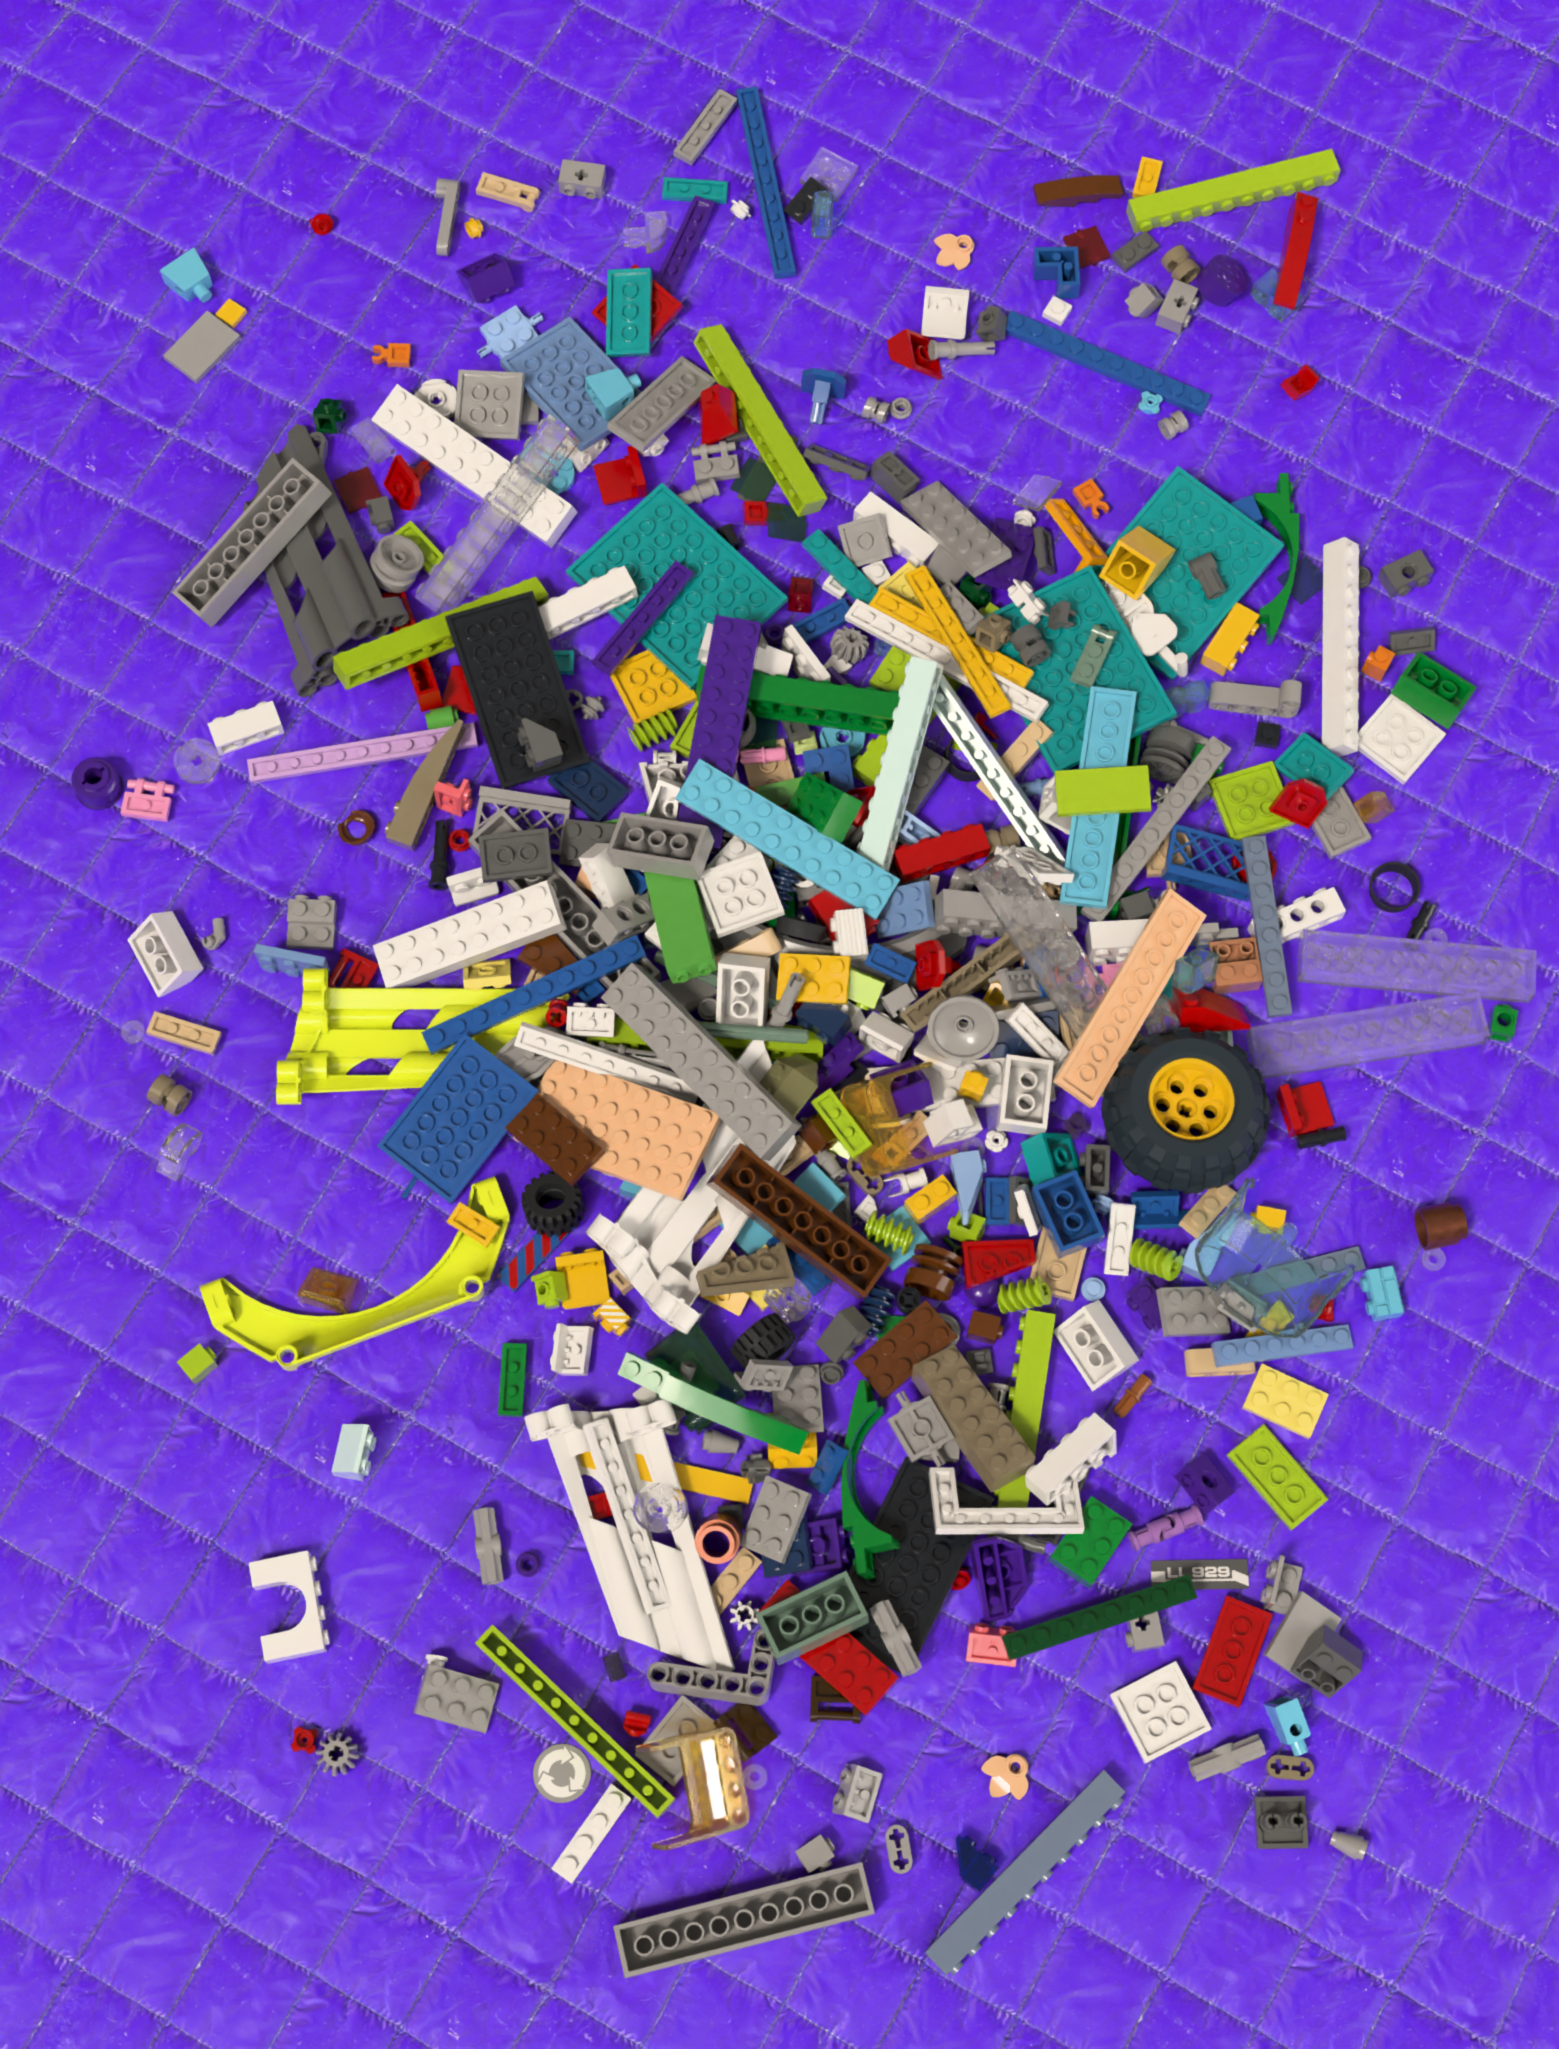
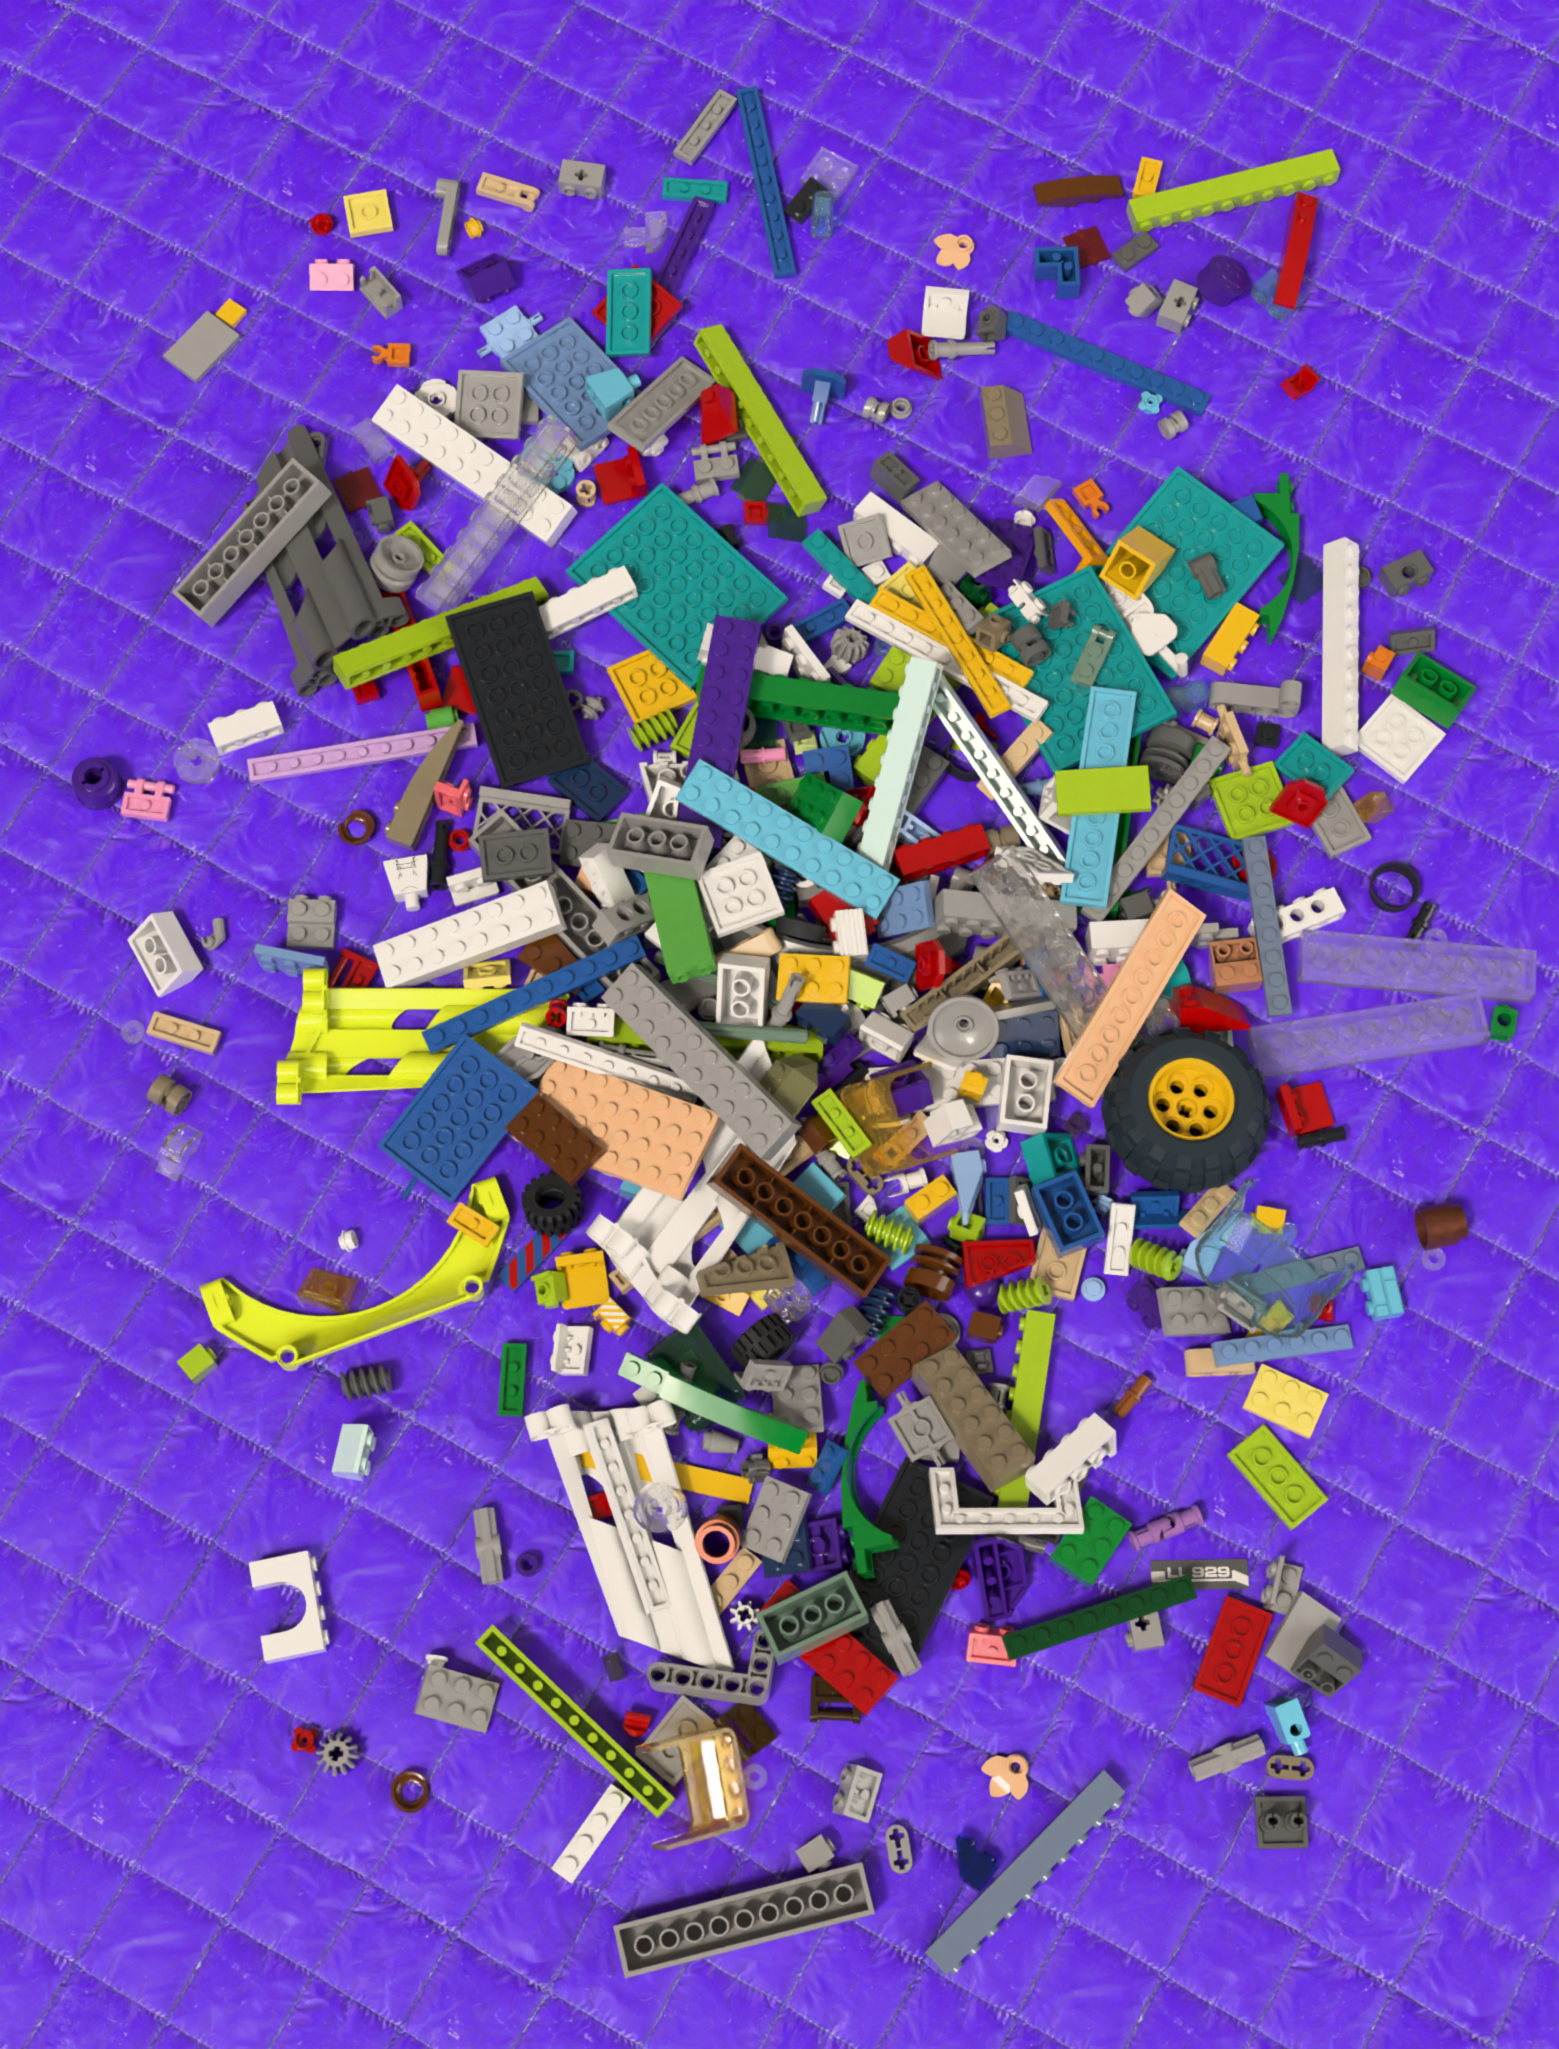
medium azure torso [160,247,213,302] -> none
dark green brick [313,398,347,434] -> none
dark grey slope [517,718,563,773] -> none
sticker [533,1744,591,1803] -> none
dark purple plate [592,560,694,677] -> none
white plate [730,199,751,220] -> none
dark red bracket [788,577,814,613] -> none
dark grey plate [803,443,872,481] -> none
white tile [1005,1003,1070,1069] -> none
white plate [1042,296,1072,326] -> none
white slope [1053,1300,1139,1392] -> none
white plate [1109,1661,1212,1764] -> none
dark tan wheel [1161,245,1201,284] -> none
clear light blue brick [1171,947,1219,994] -> none
dark purple brick [1174,1453,1235,1515] -> none
light grey cone [1329,1830,1369,1860] -> none
none -> bright pink bracket [309,259,355,291]
none -> white plate [338,1229,358,1252]
none -> dark grey piece [340,1364,393,1402]
none -> light yellow plate [343,189,394,238]
none -> red plate [352,680,380,705]
none -> light grey hinge [359,266,403,320]
none -> white torso [383,854,429,912]
none -> reddish brown piece [391,1770,429,1813]
none -> tan bush [576,480,597,508]
none -> dark tan slope [979,385,1032,459]
none -> tan bush [1191,708,1220,736]
none -> tan plate [1216,704,1252,777]

